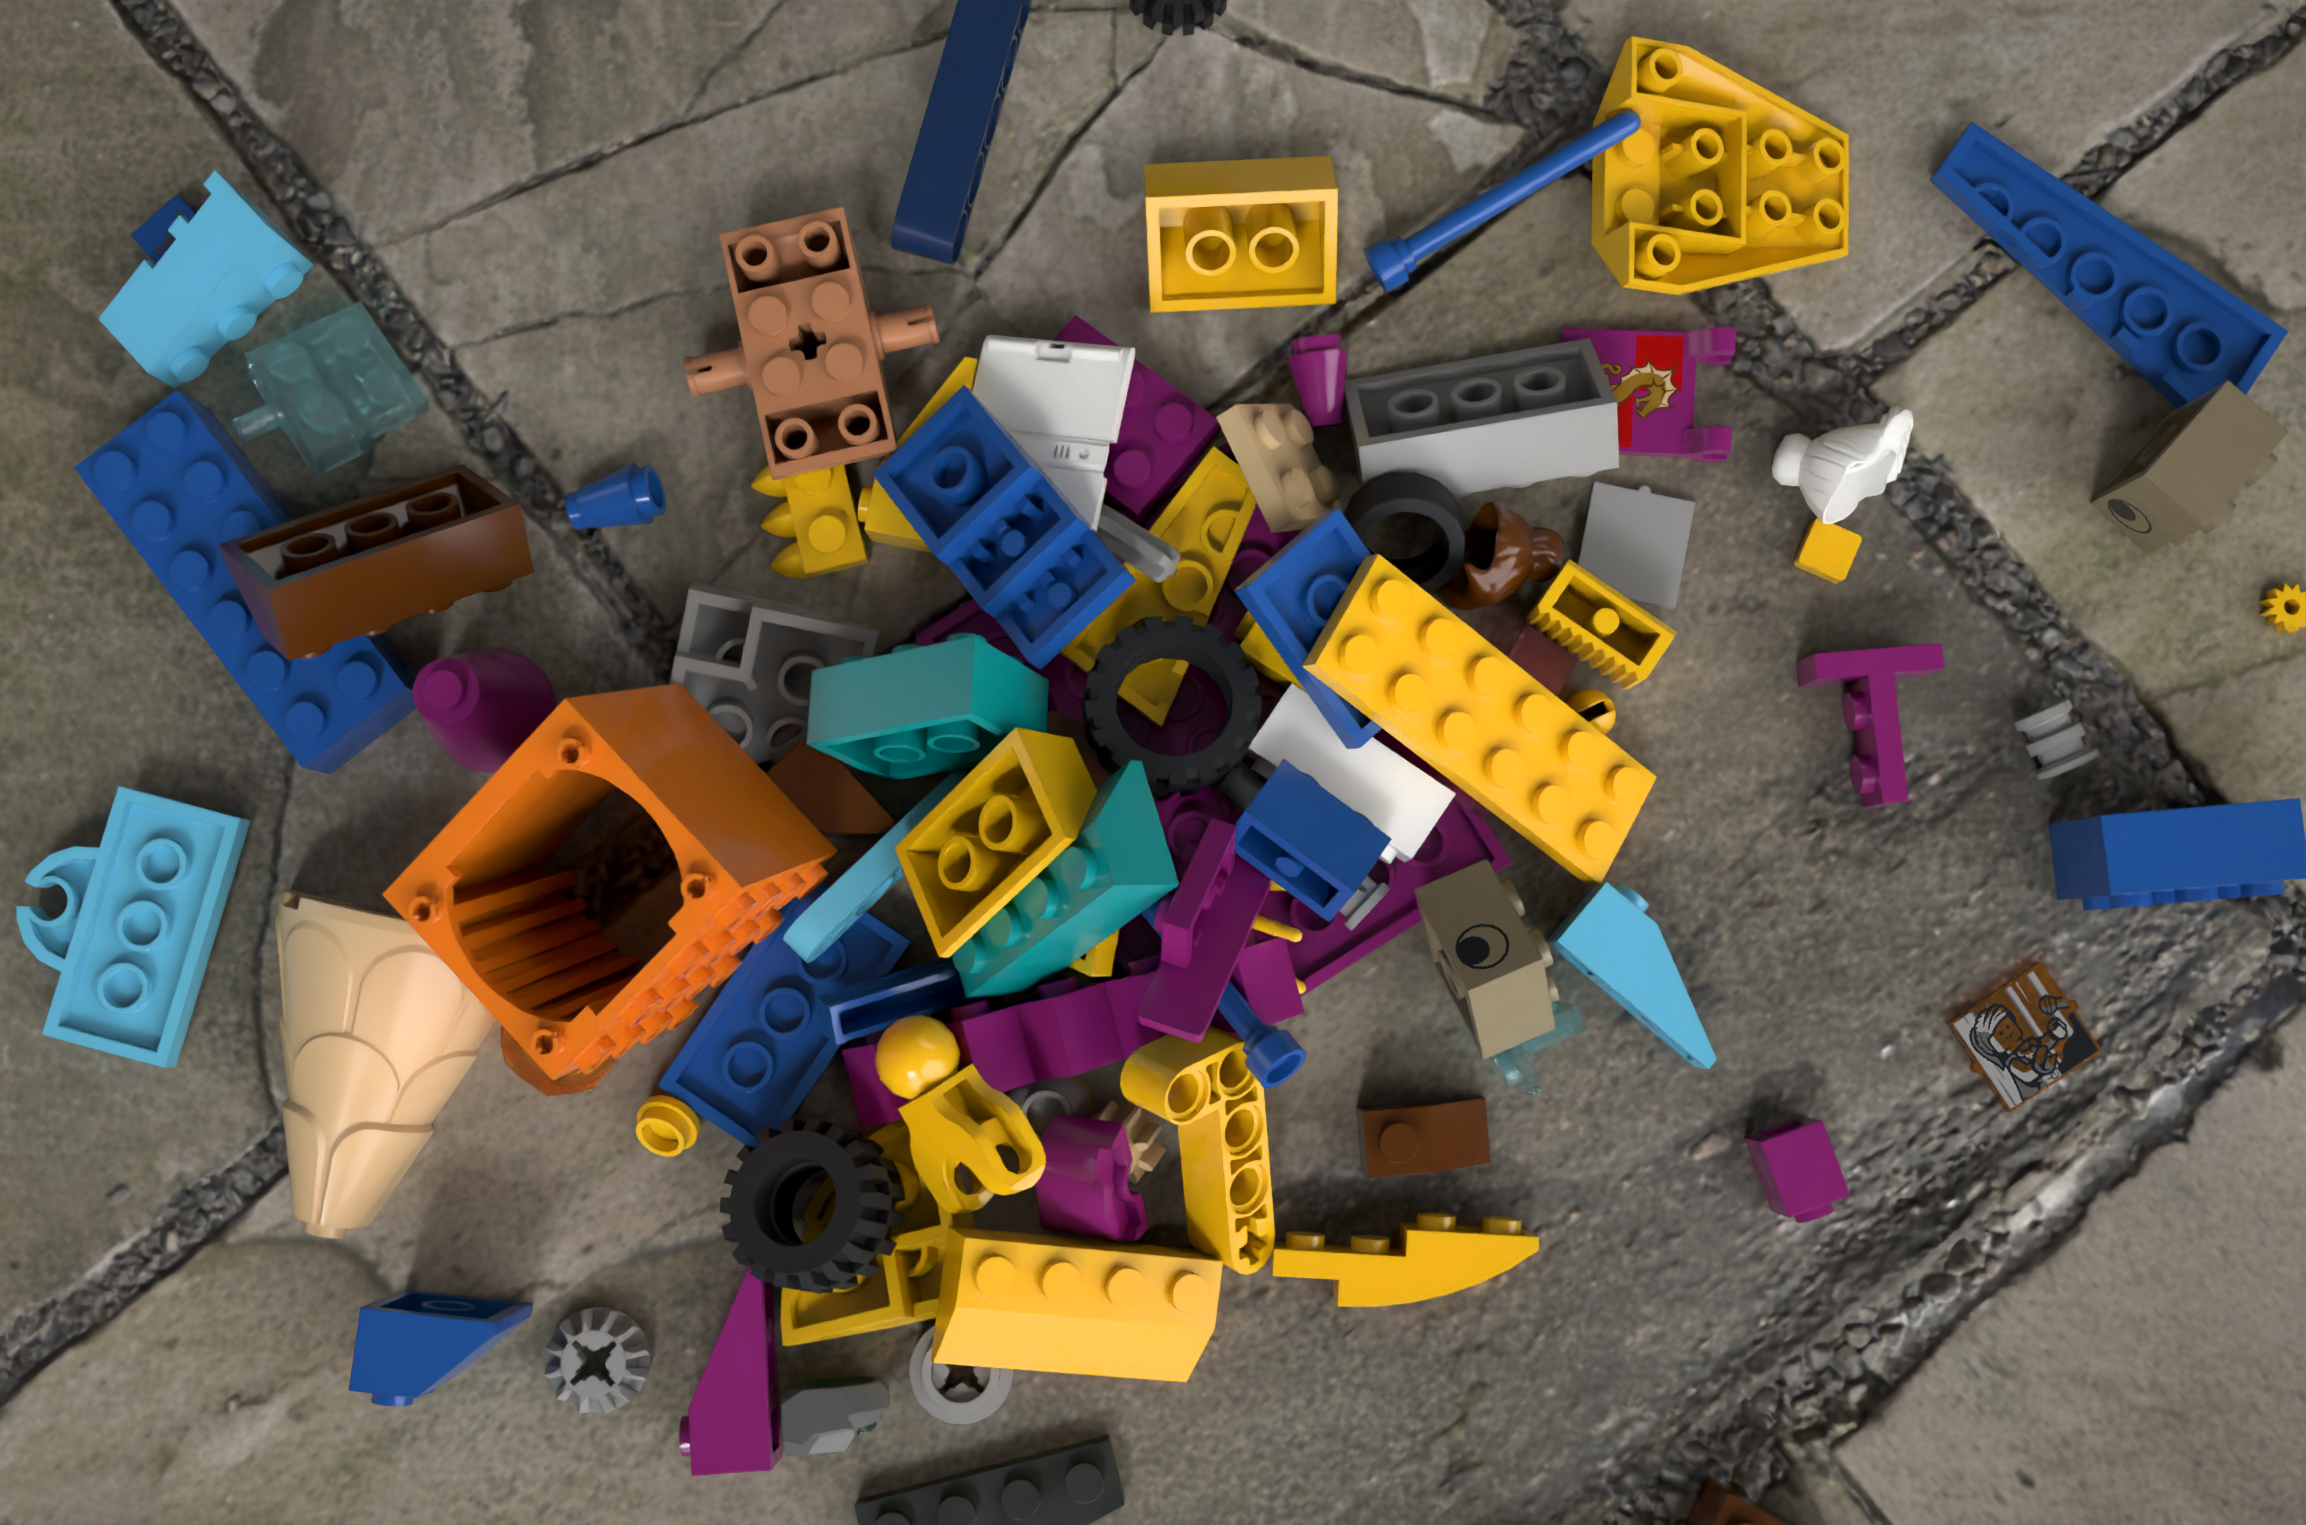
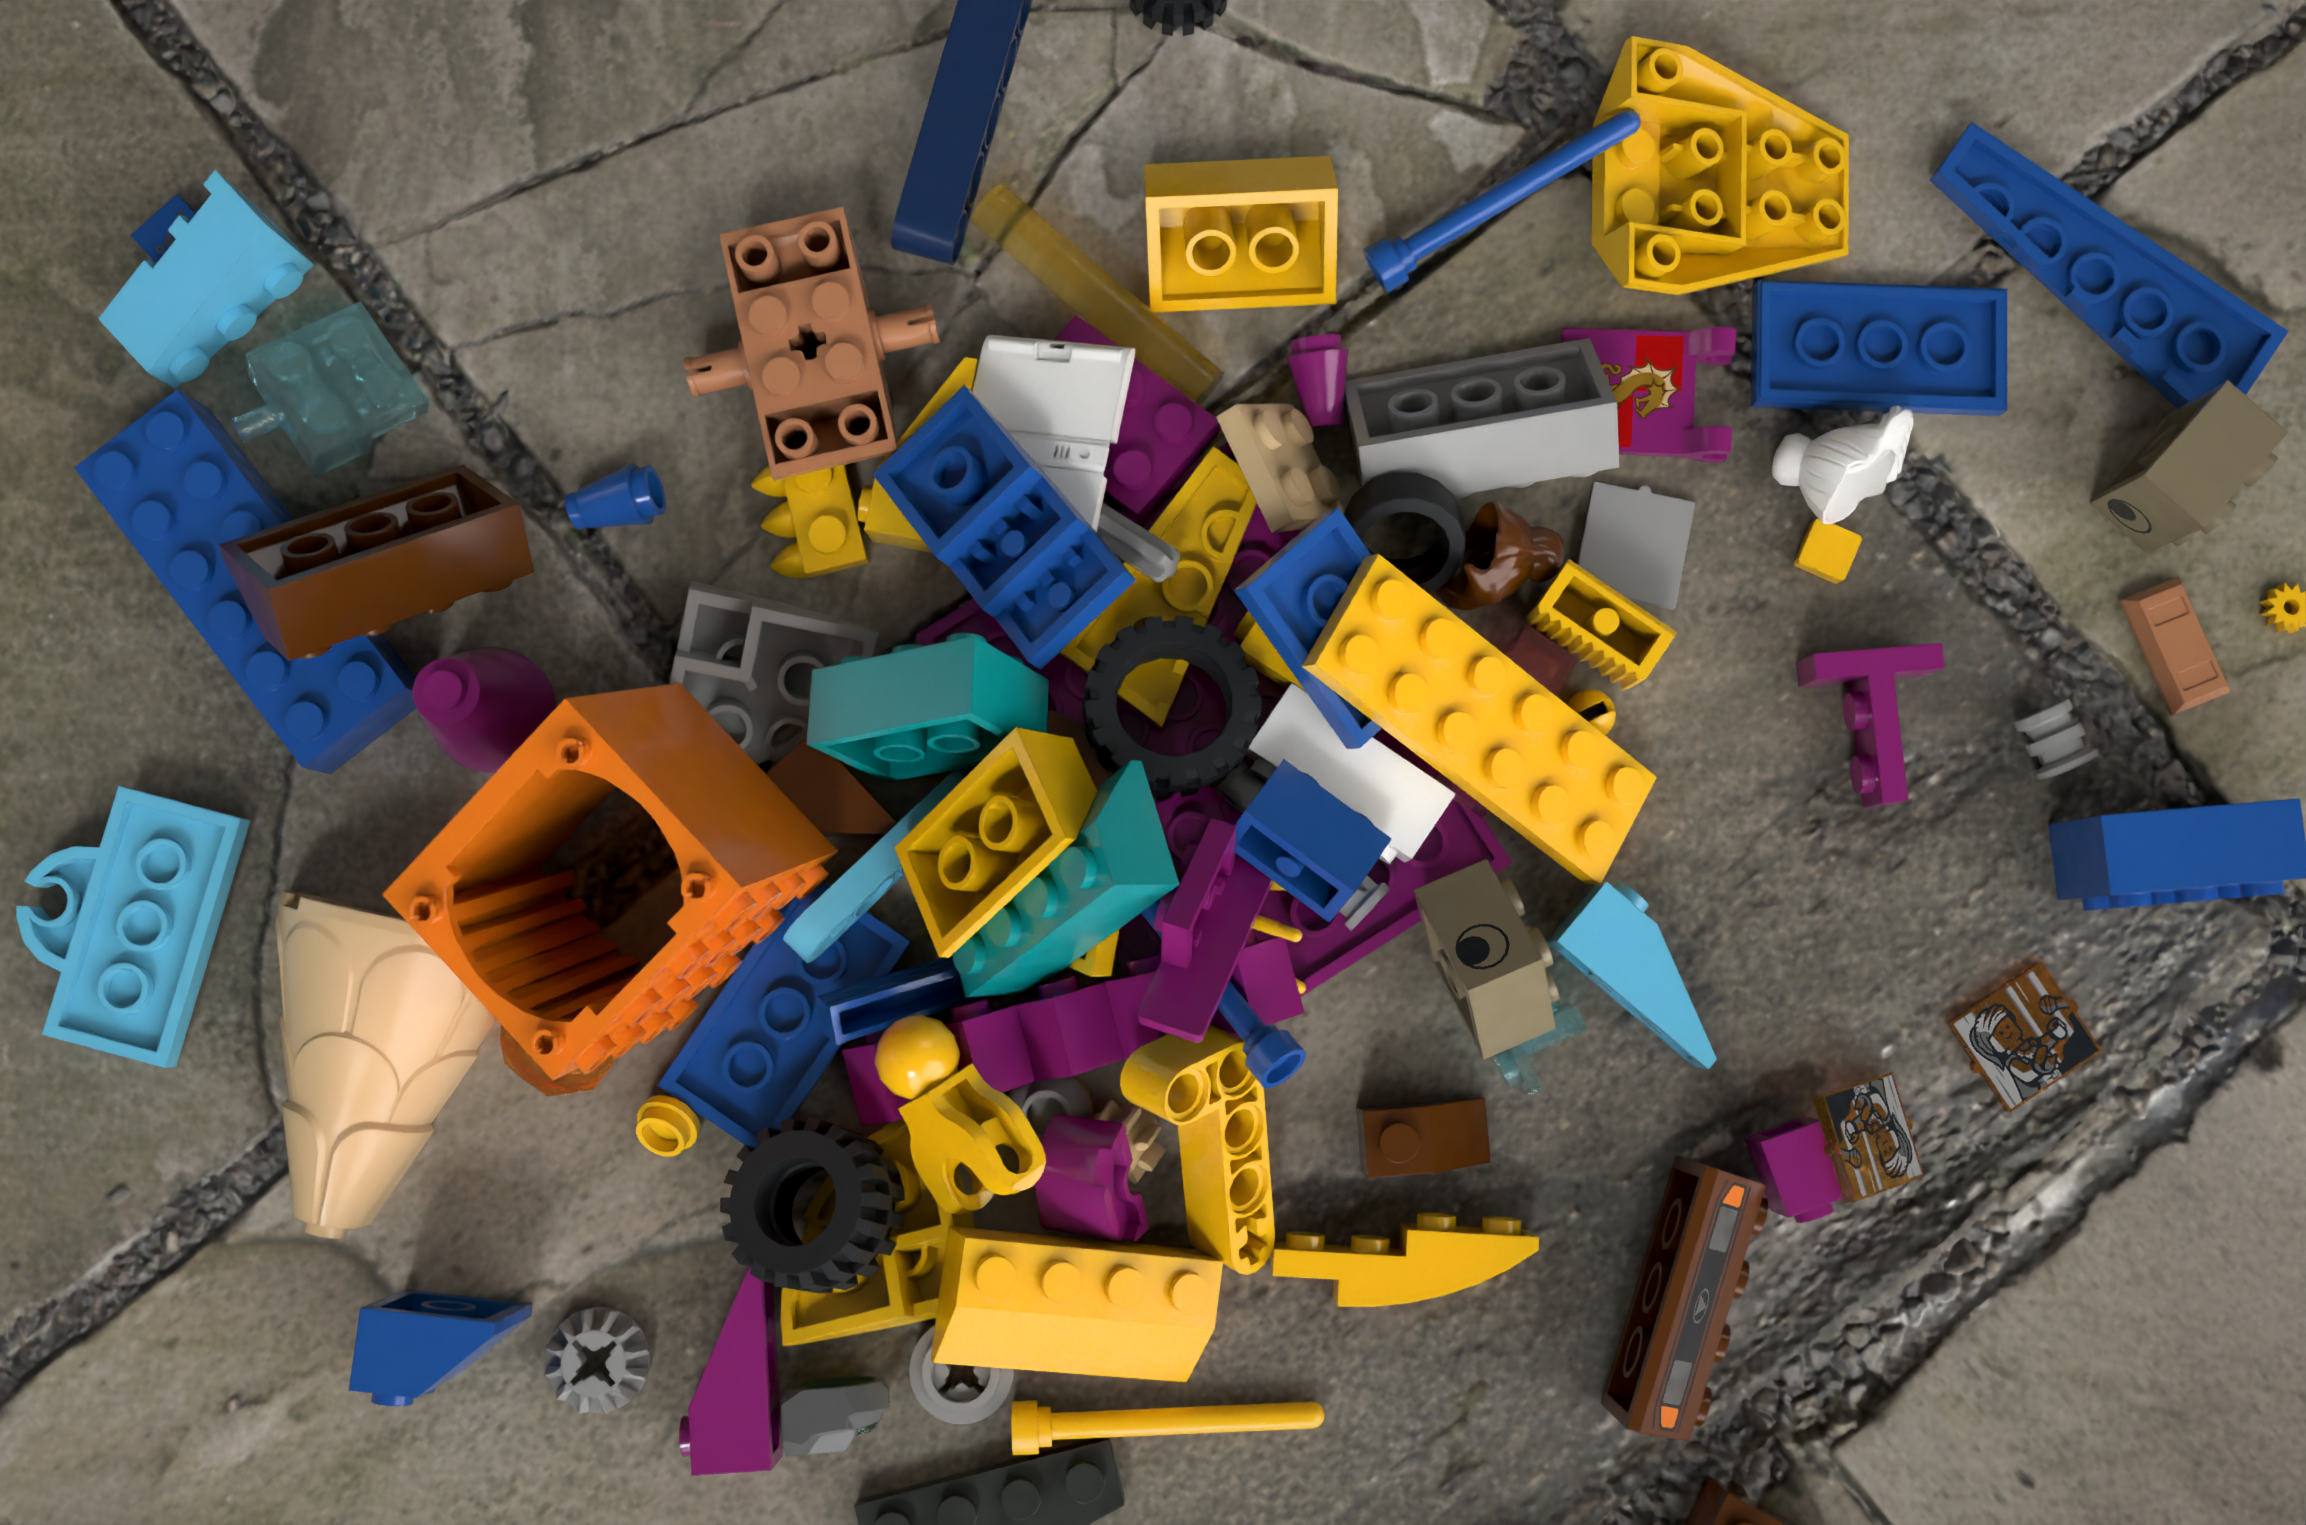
none -> clear yellow piece [972,183,1224,406]
none -> yellow piece [1011,1400,1325,1455]
none -> reddish brown slope [1600,1155,1768,1442]
none -> blue tile [1751,280,2007,416]
none -> piece [1812,1072,1924,1204]
none -> nougat tile [2119,576,2231,716]

